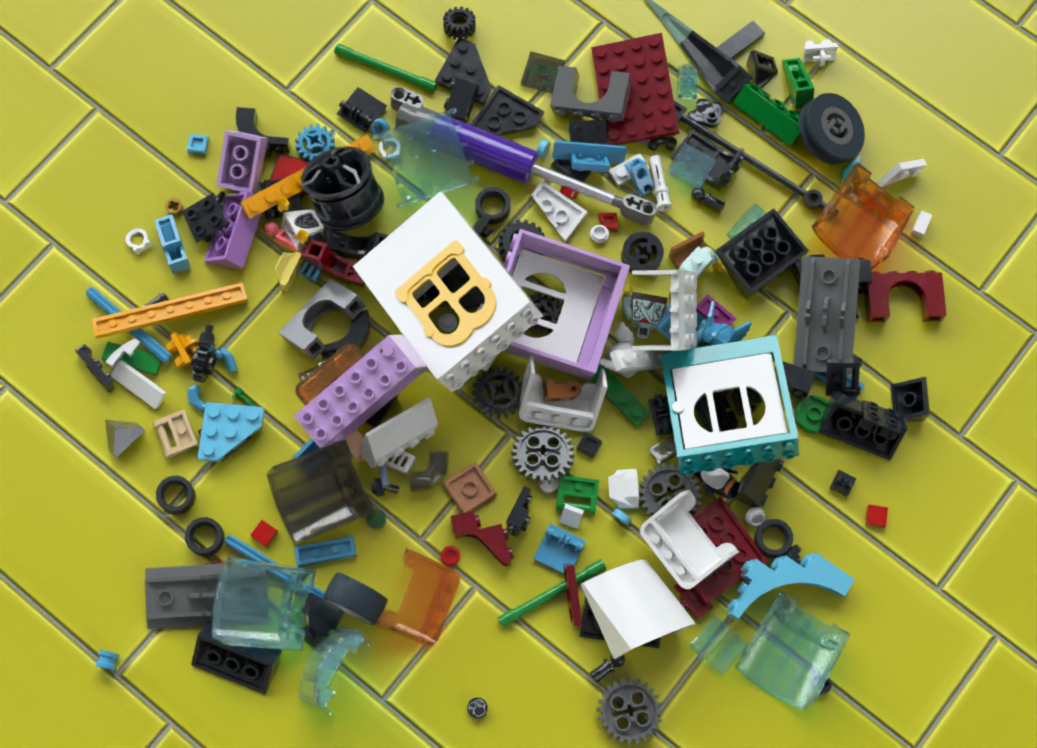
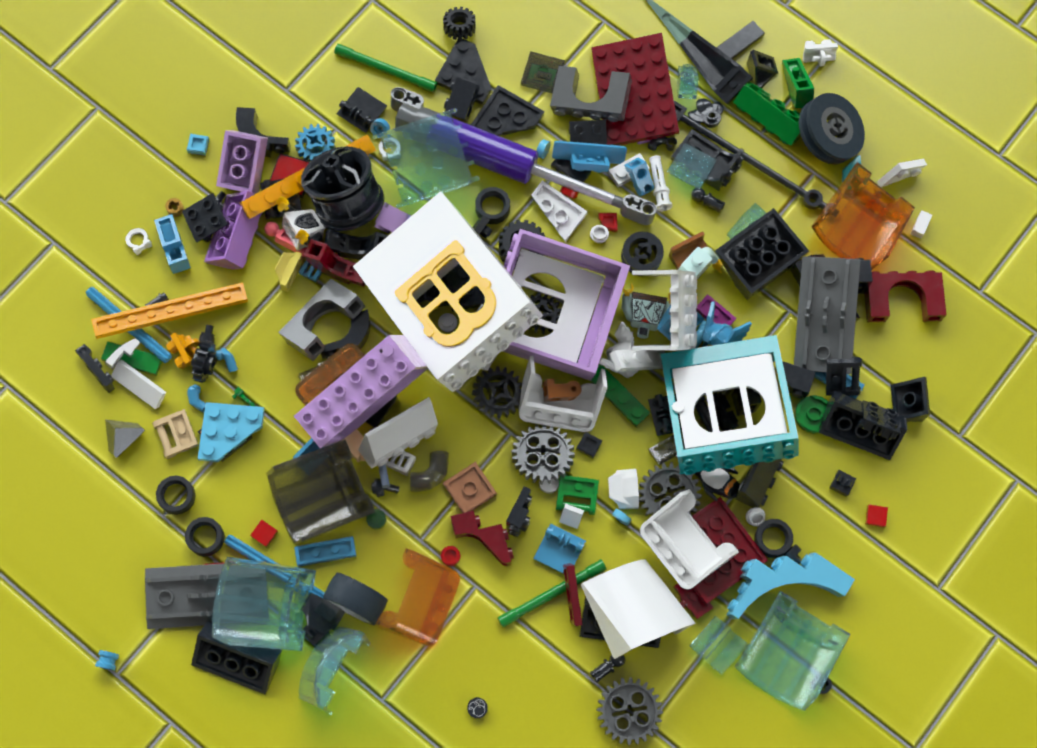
none -> lavender brick [374,202,411,234]

